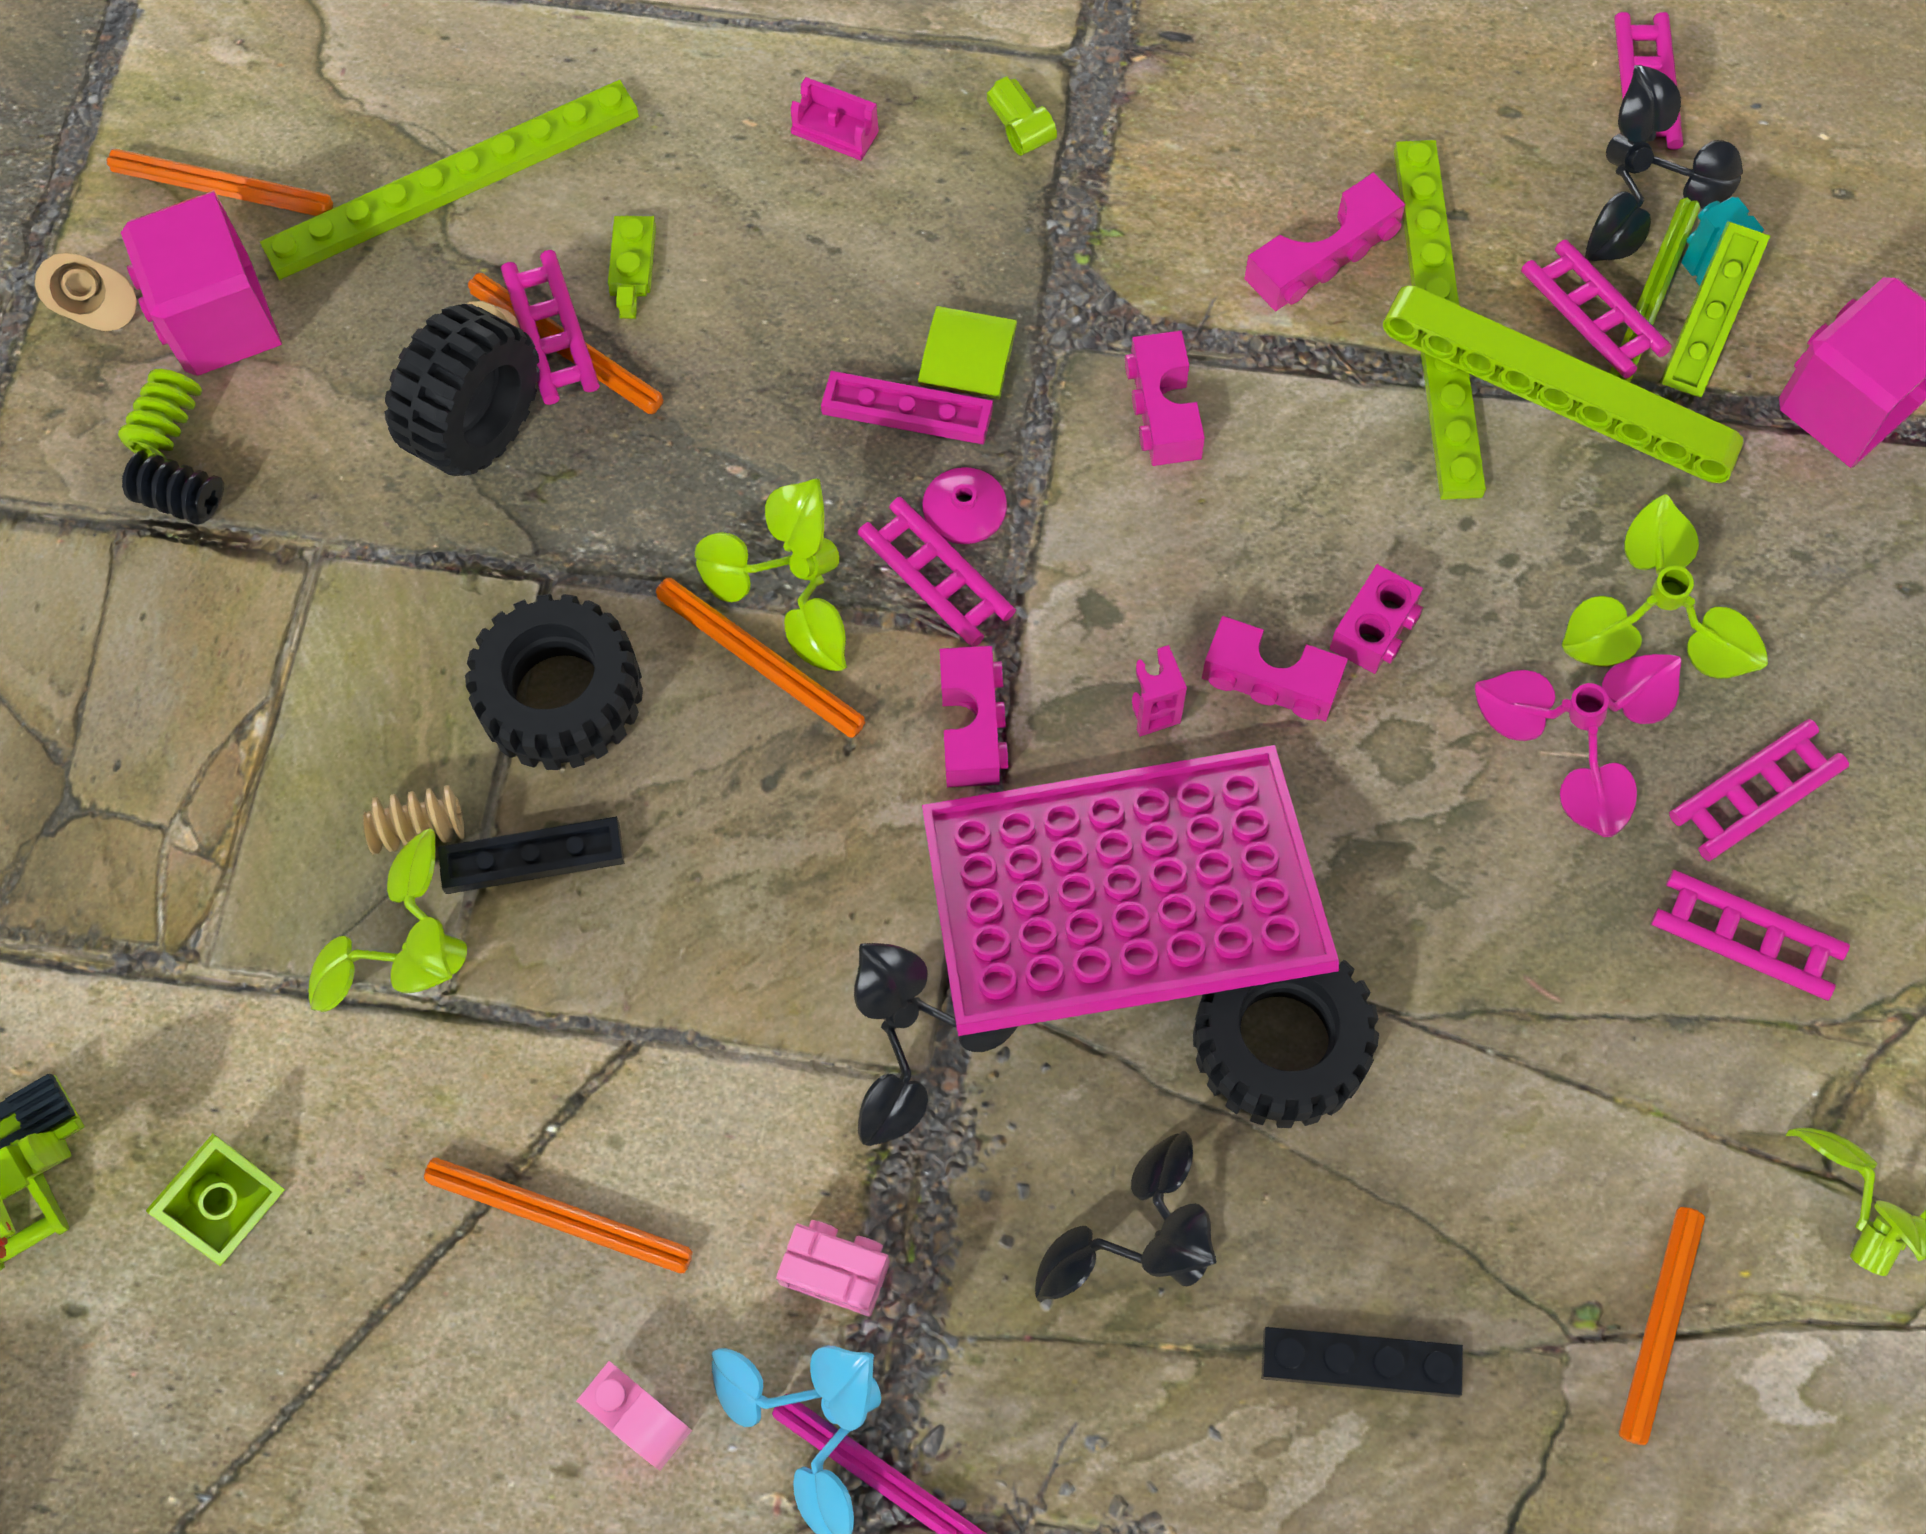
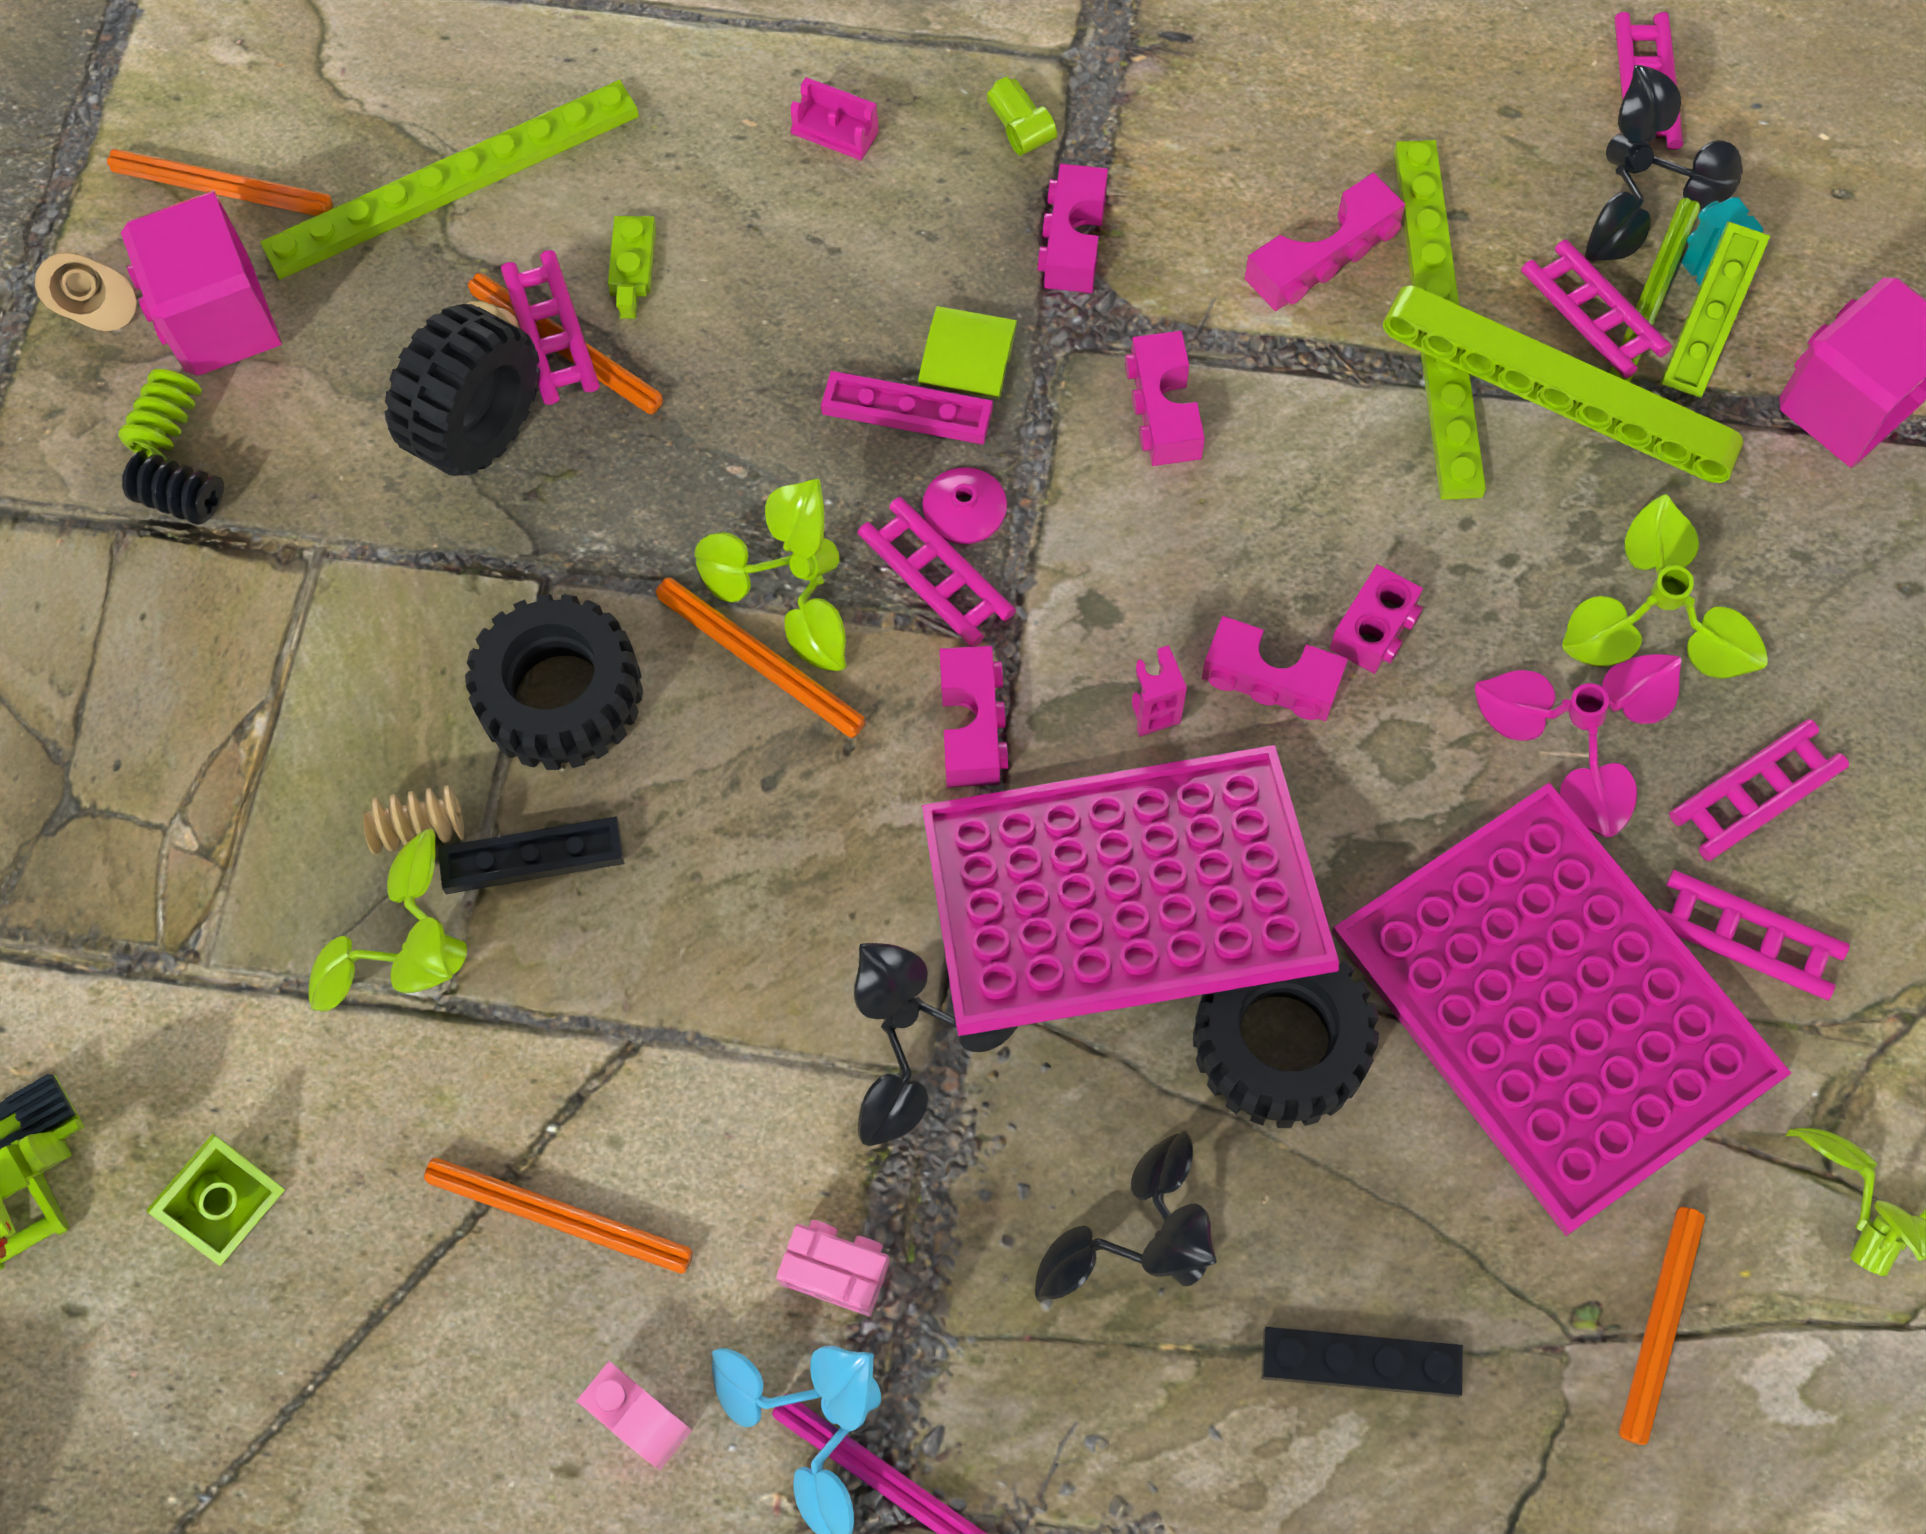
none -> dark pink arch [1037,164,1108,293]
none -> dark pink plate [1331,782,1791,1236]

